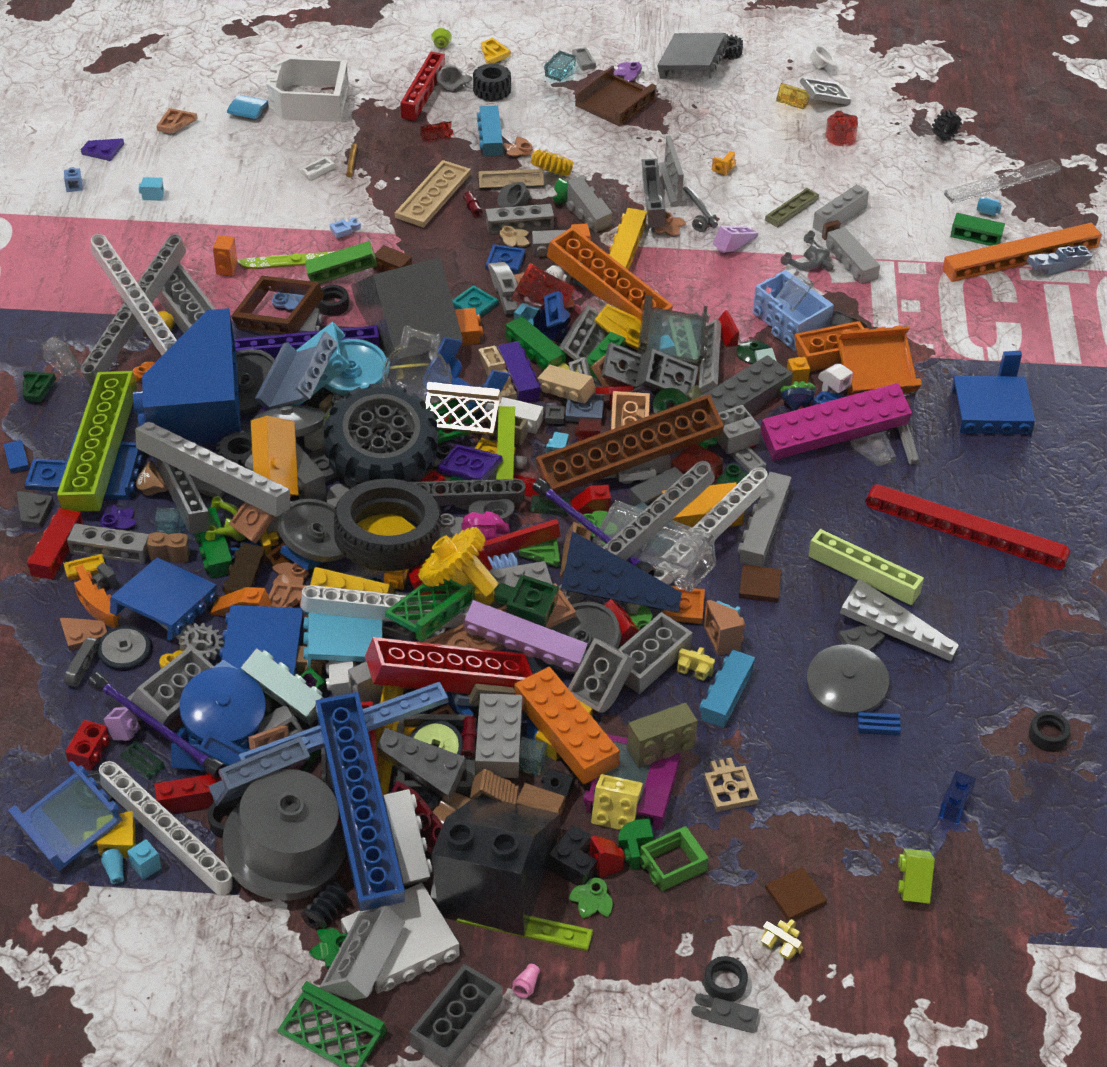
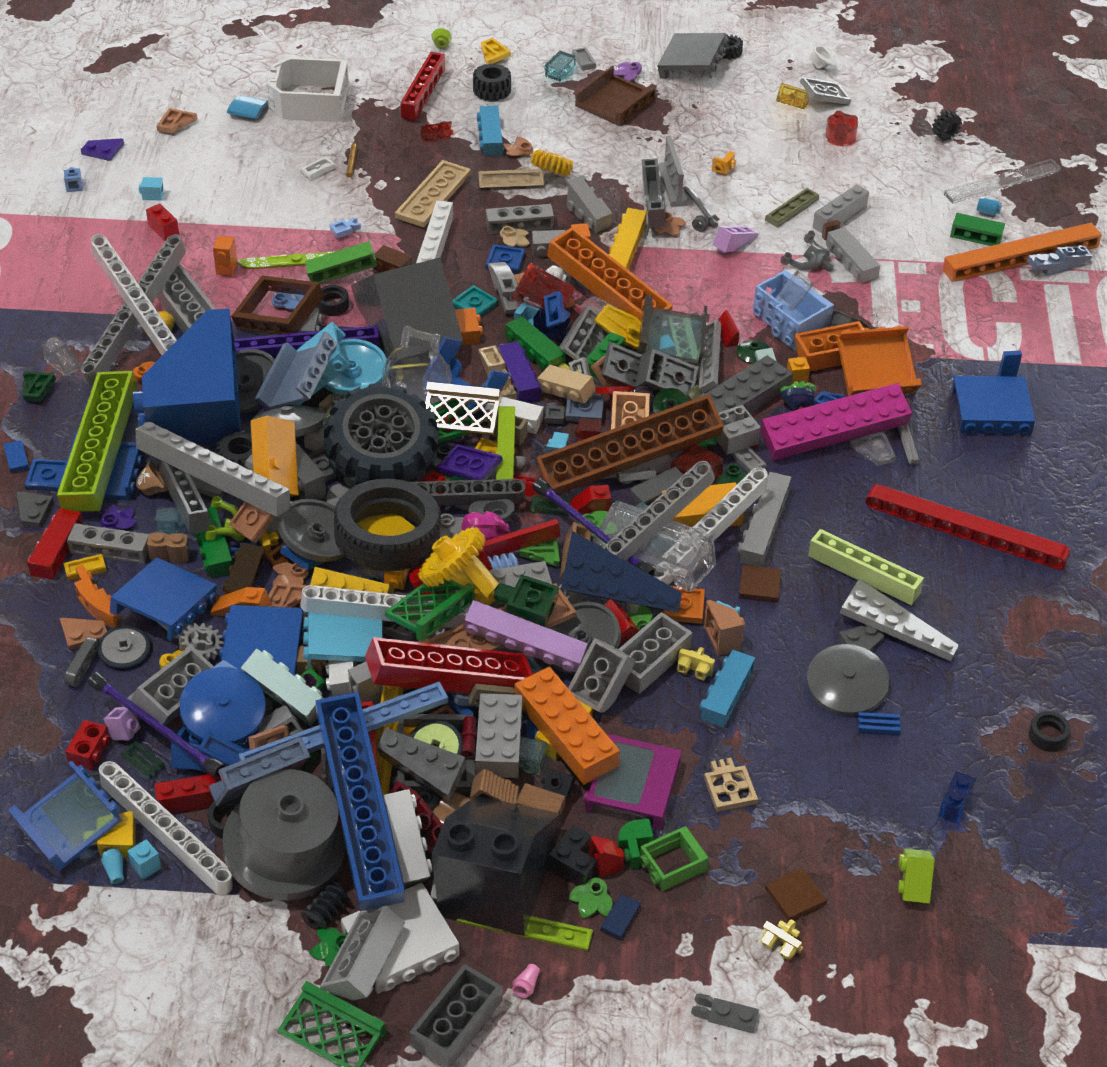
dark grey tile [93,563,119,589] -> none
light grey hair [436,64,473,91] -> none
dark red pin [463,191,483,218] -> none
dark grey piece [497,182,532,208] -> none
green hair [552,178,568,205] -> none
light yellow bracket [591,774,643,830] -> none
olive brick [627,702,698,767] -> none
black tyre [703,956,748,1002] -> none
white brick [818,364,853,394] -> none
none -> red brick [146,203,180,241]
none -> white brick [416,201,453,263]
none -> dark blue tile [600,894,641,940]

